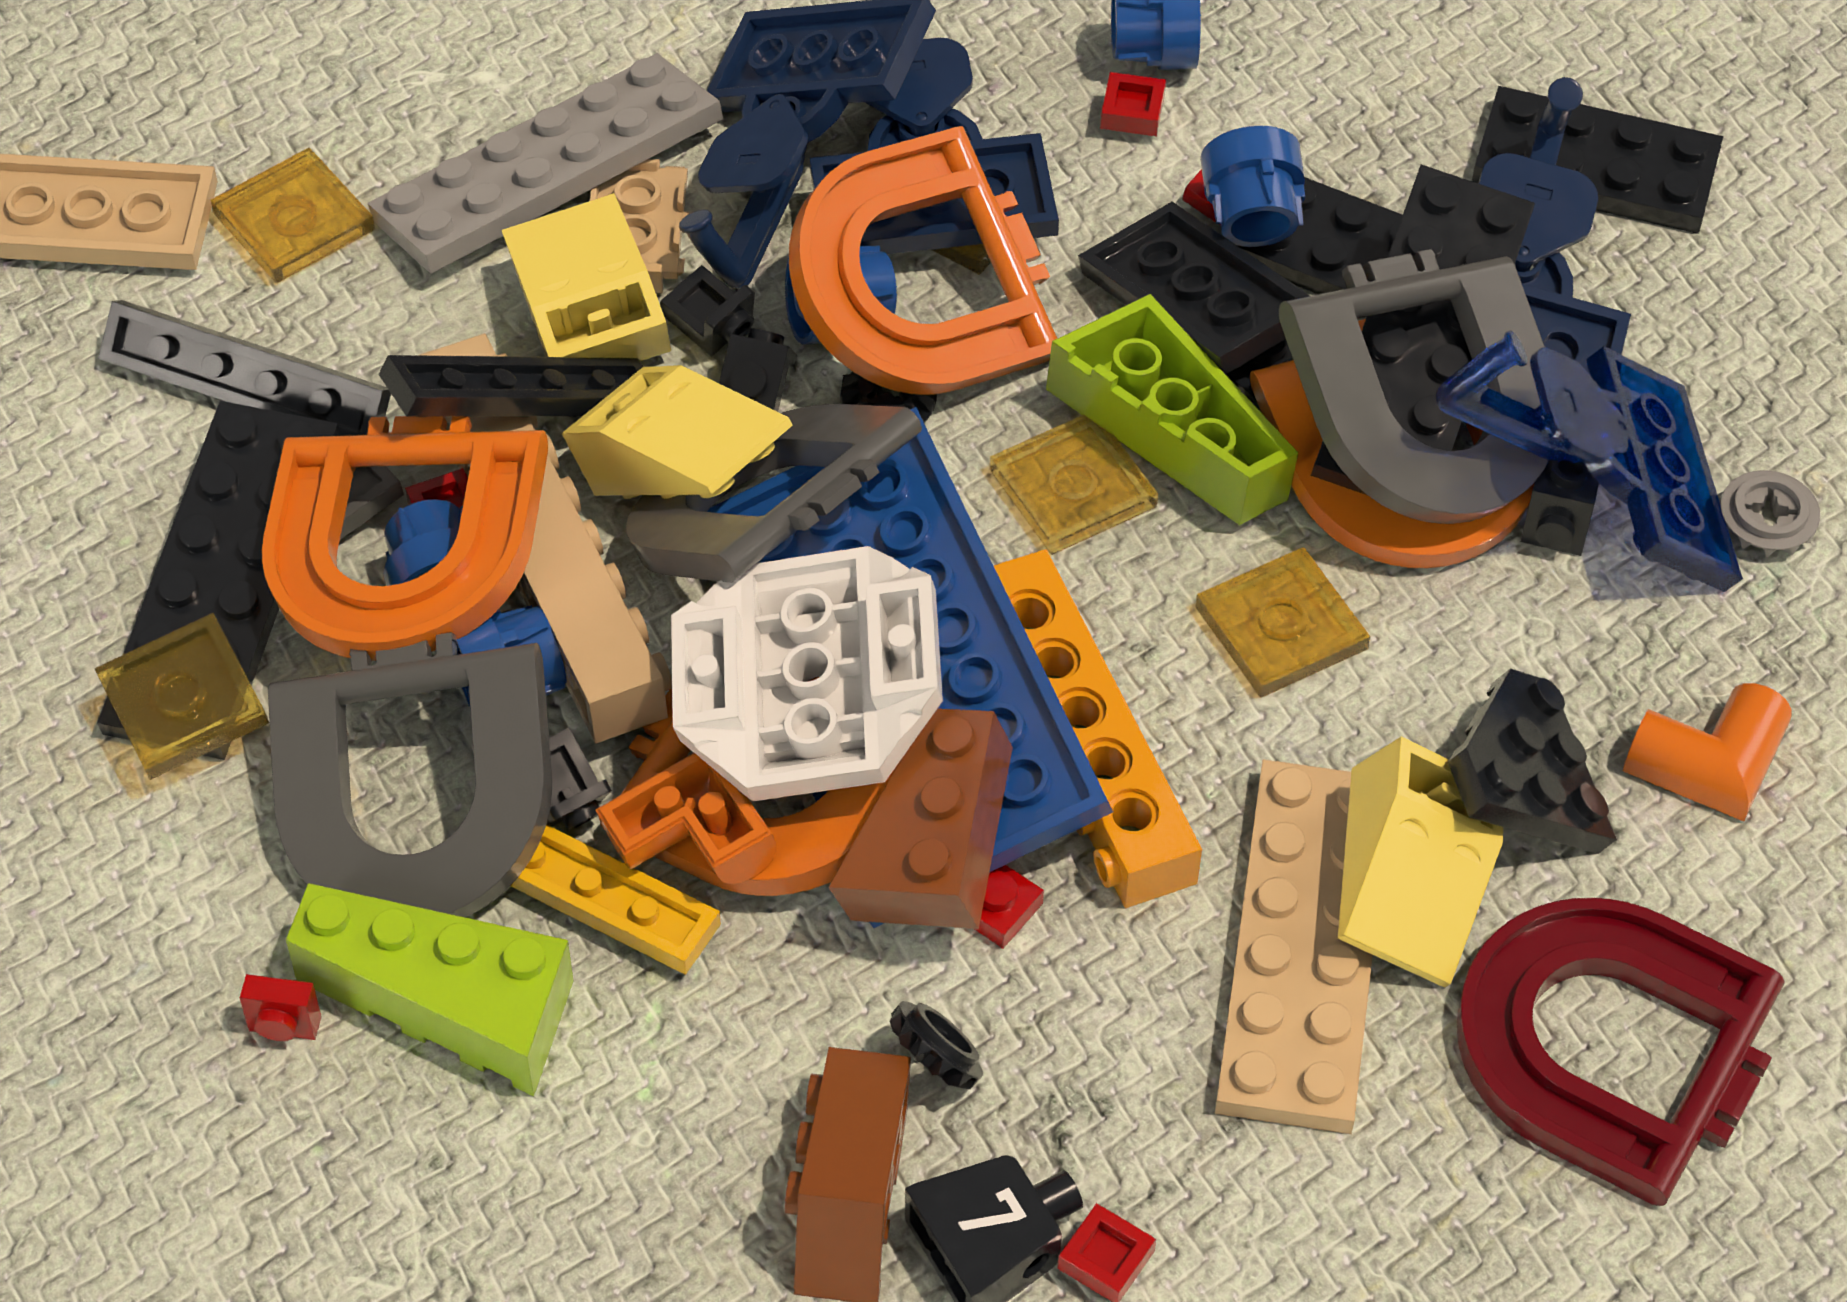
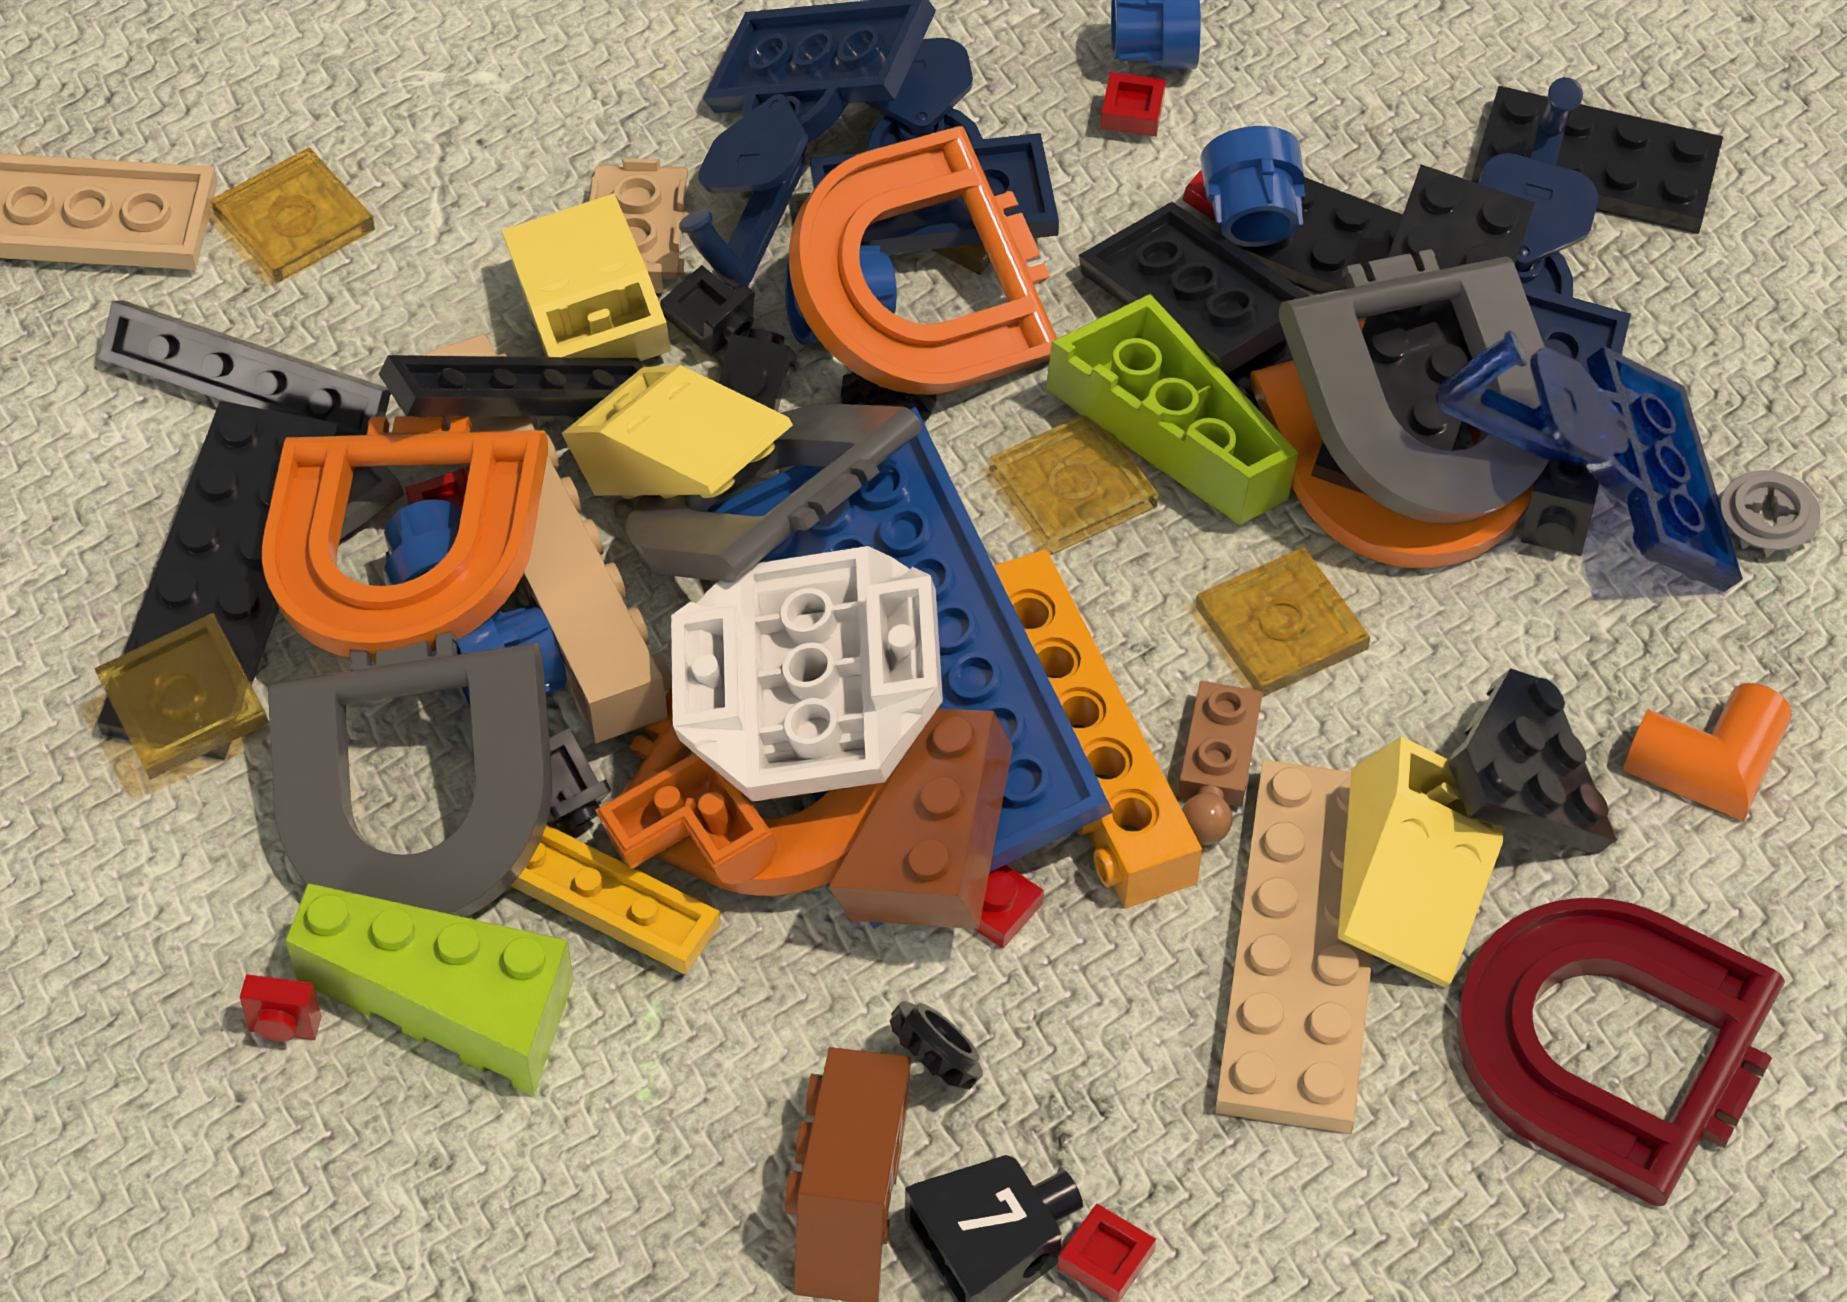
light grey plate [368,53,723,274] -> none
none -> medium nougat plate [1178,681,1263,845]

